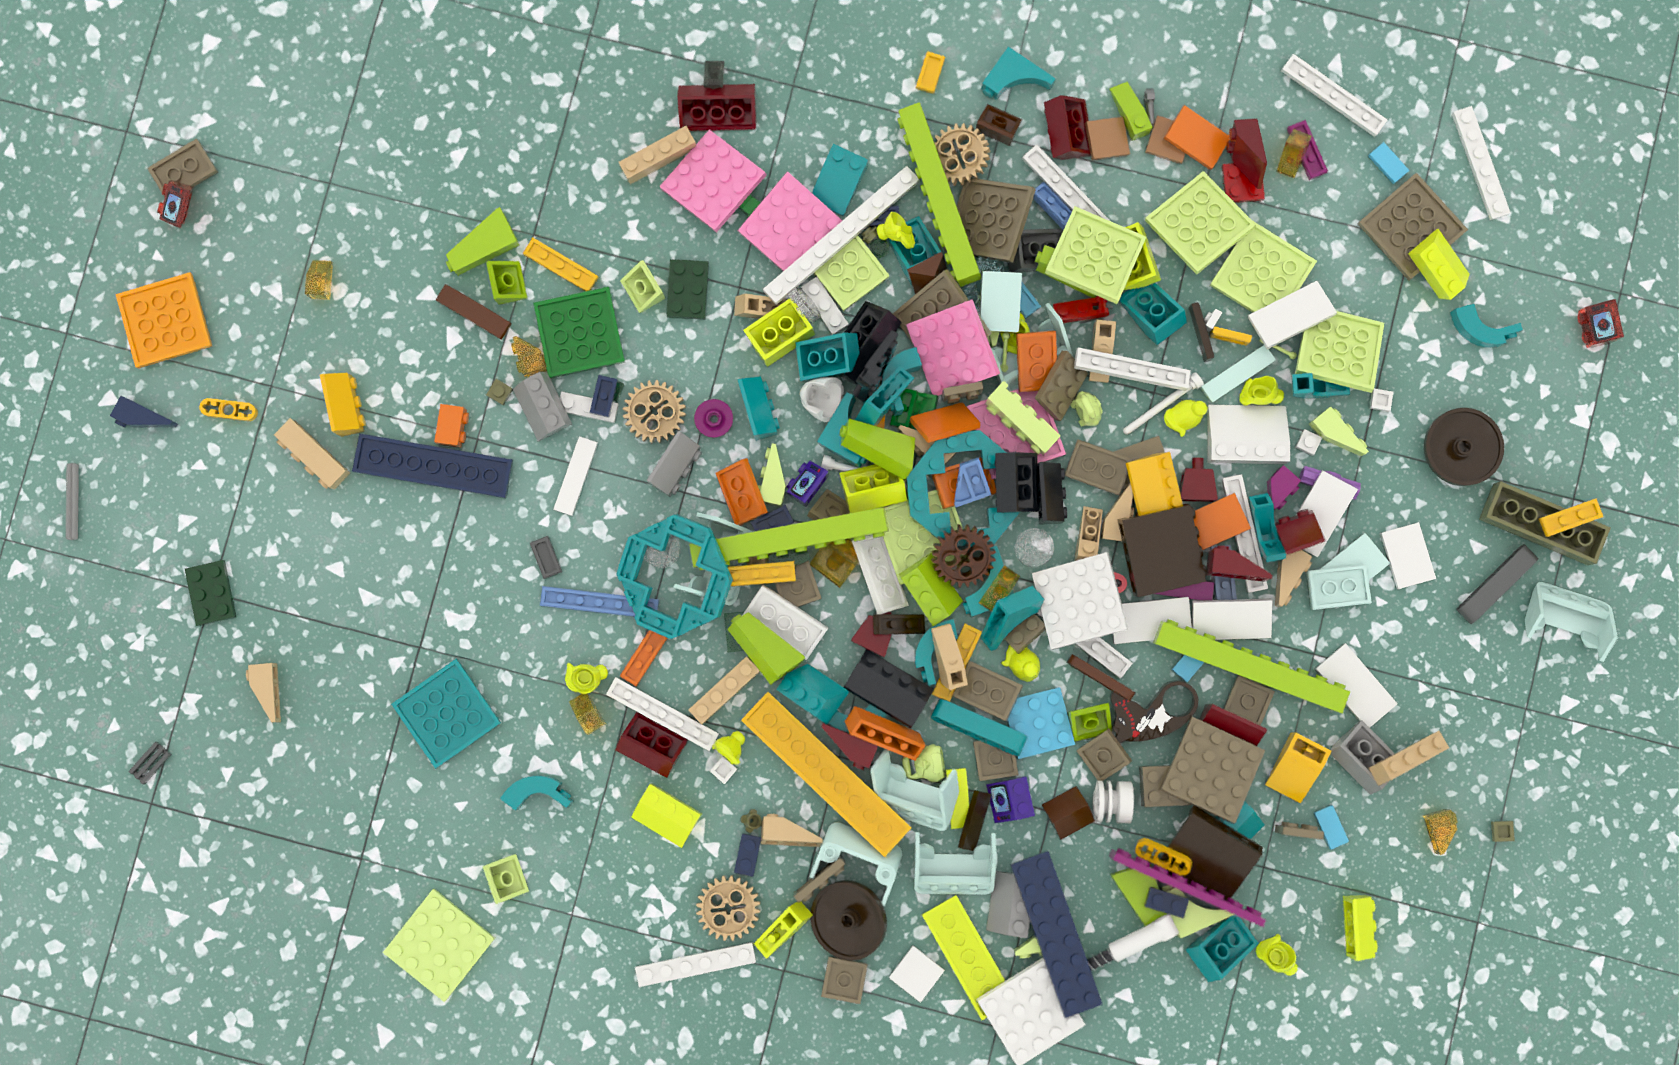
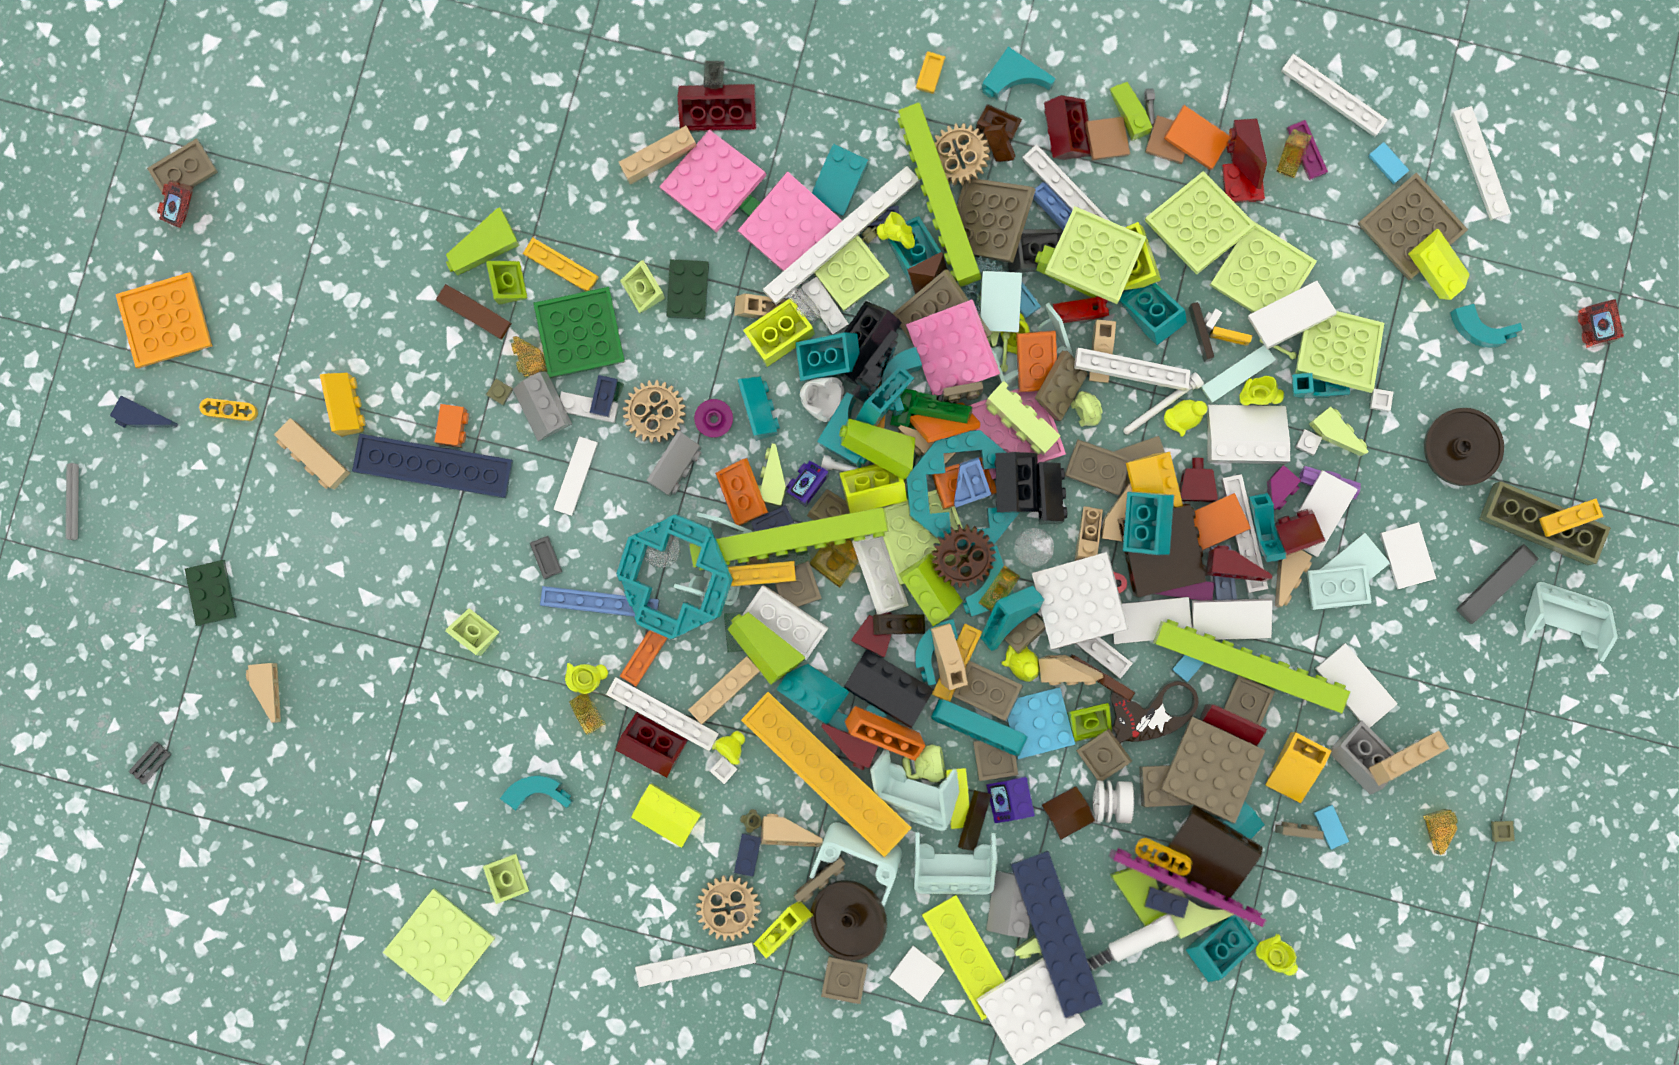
clear yellow slope [305,260,333,300] -> none
teal plate [391,659,501,769] -> none
clear green plate [870,238,889,258] -> none
neon yellow slope [1343,895,1378,961] -> none
none -> yellowish green slope [446,608,499,656]
none -> green tile [911,397,973,423]
none -> reddish brown plate [984,125,1016,162]
none -> tan slope [1039,655,1103,685]
none -> teal slope [1123,492,1174,555]

